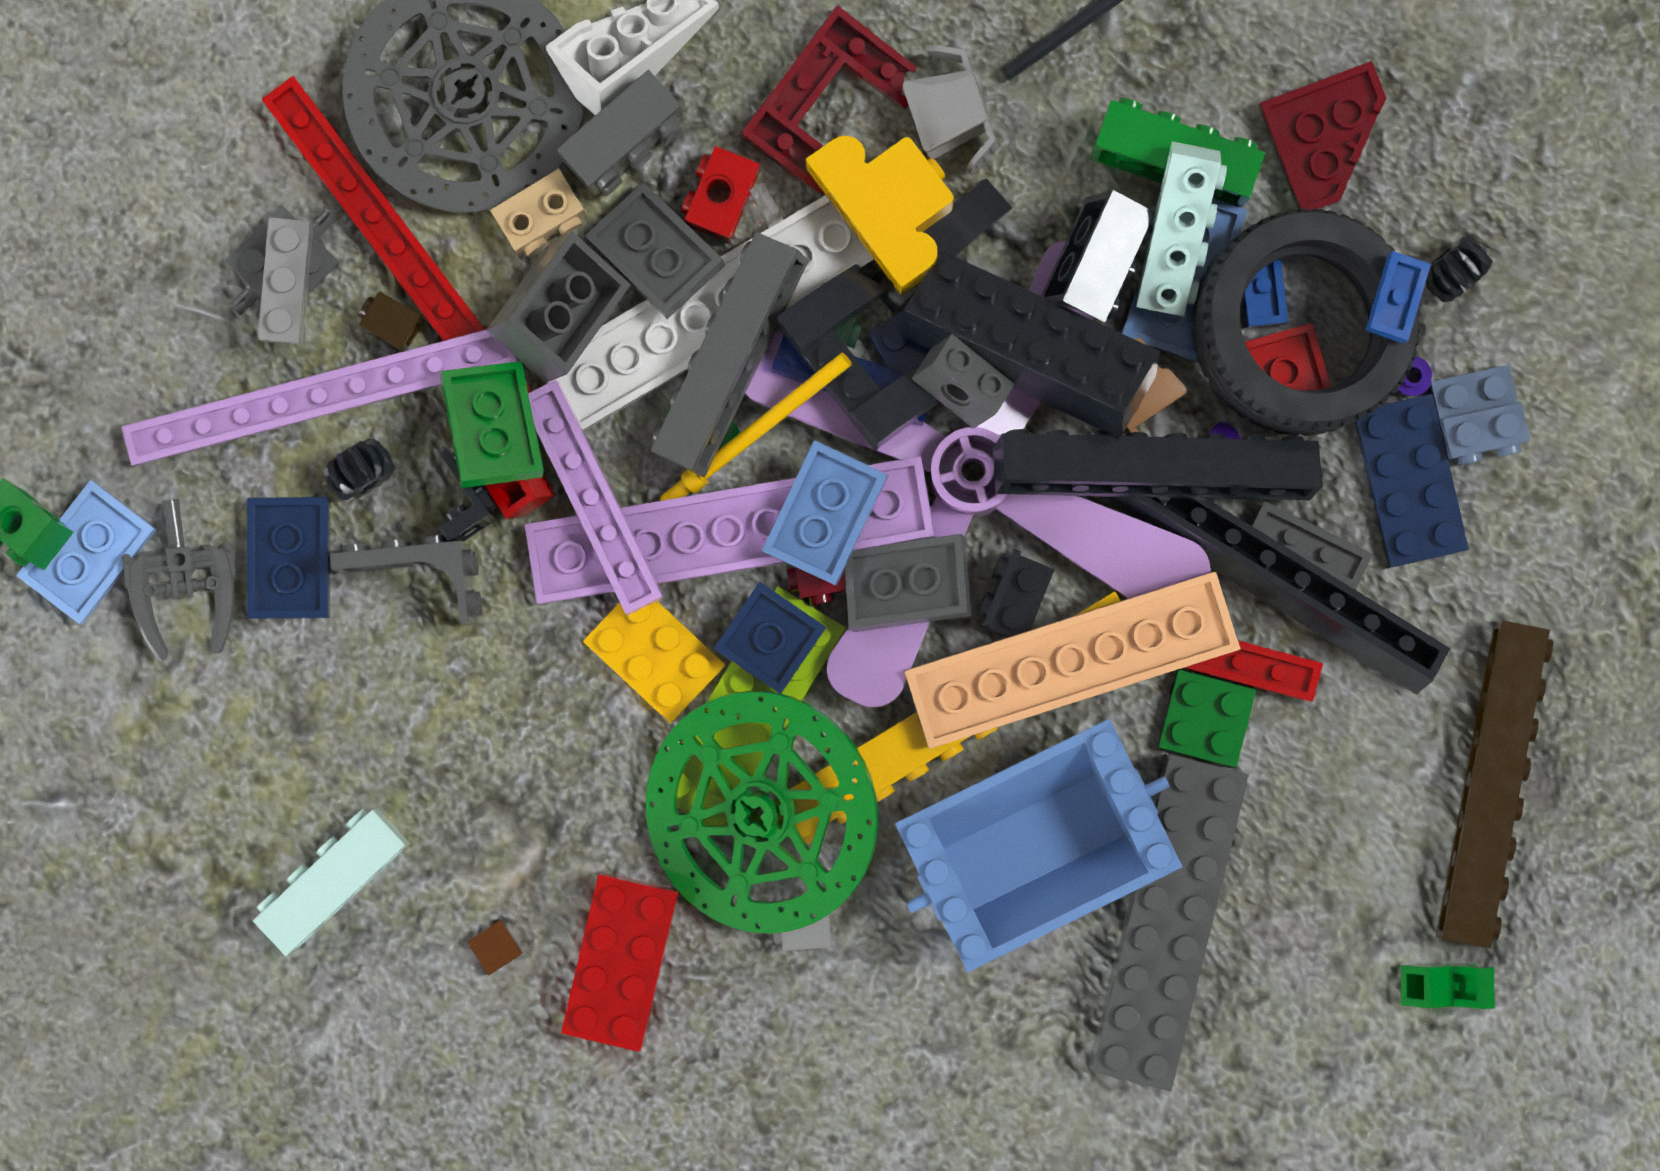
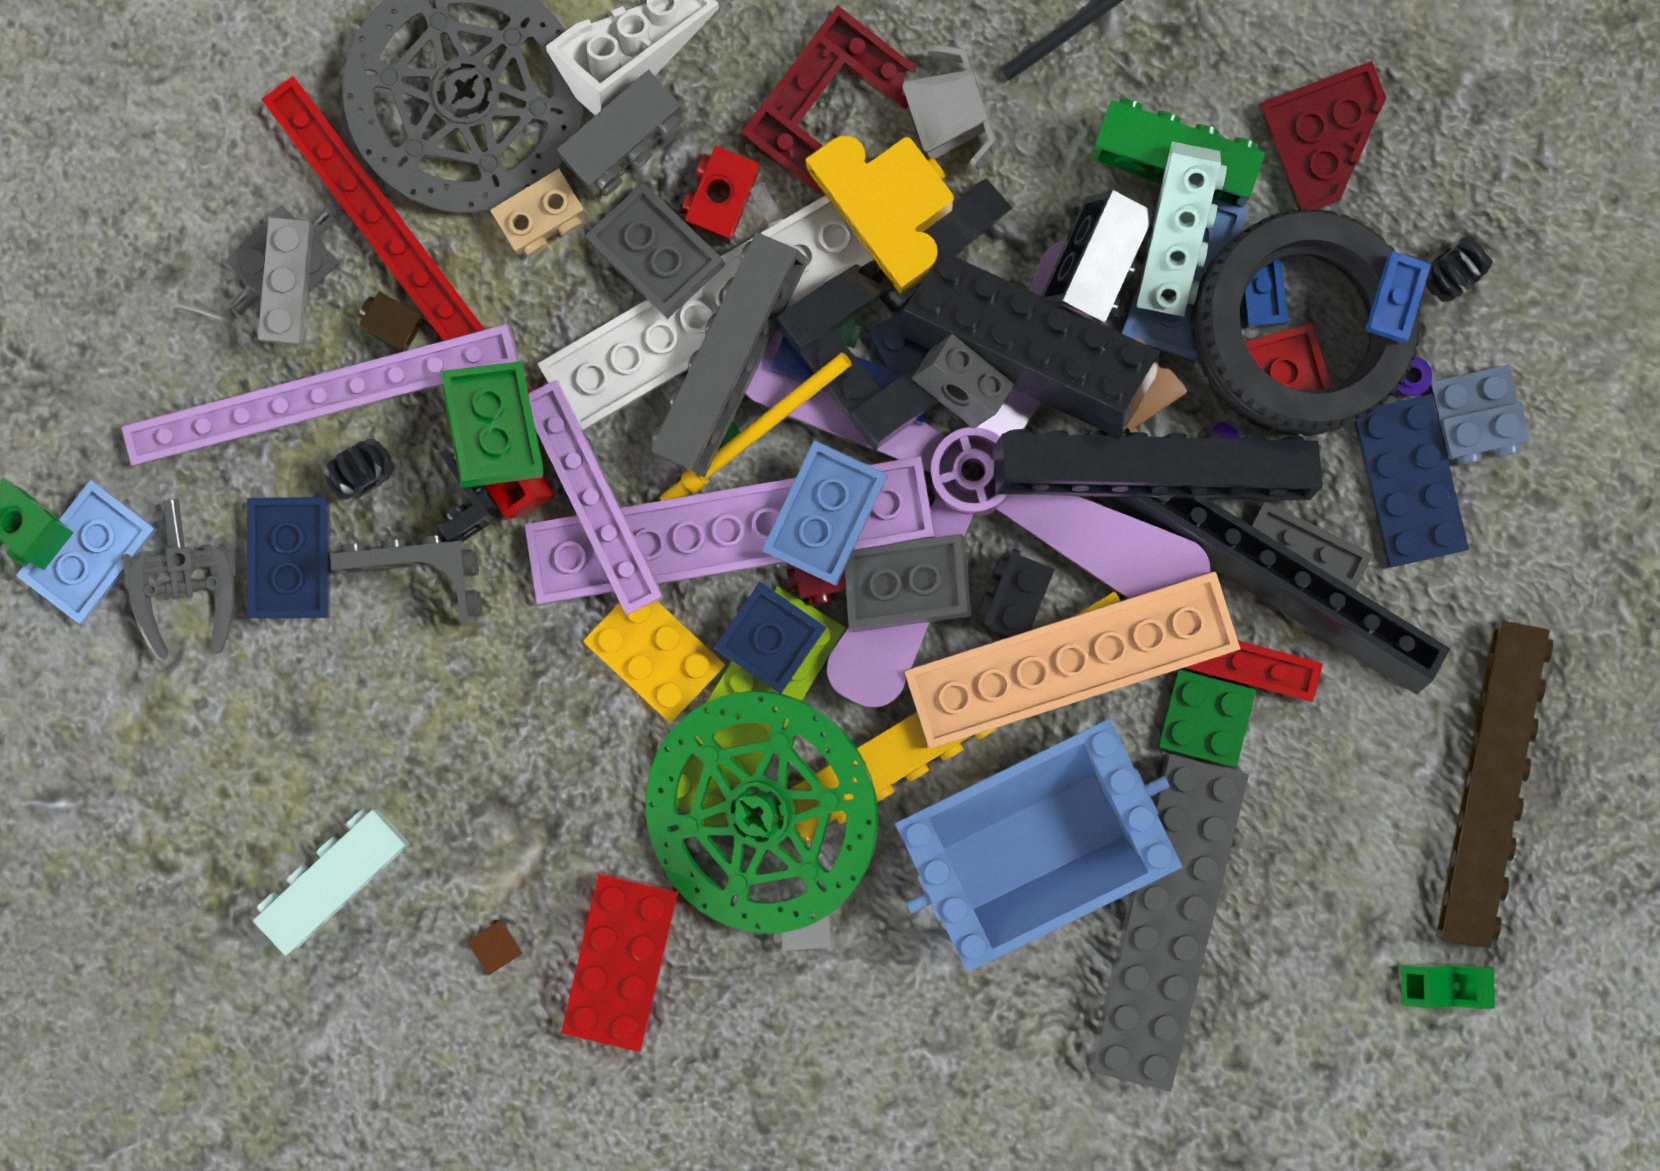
dark grey brick [486,231,630,383] -> none

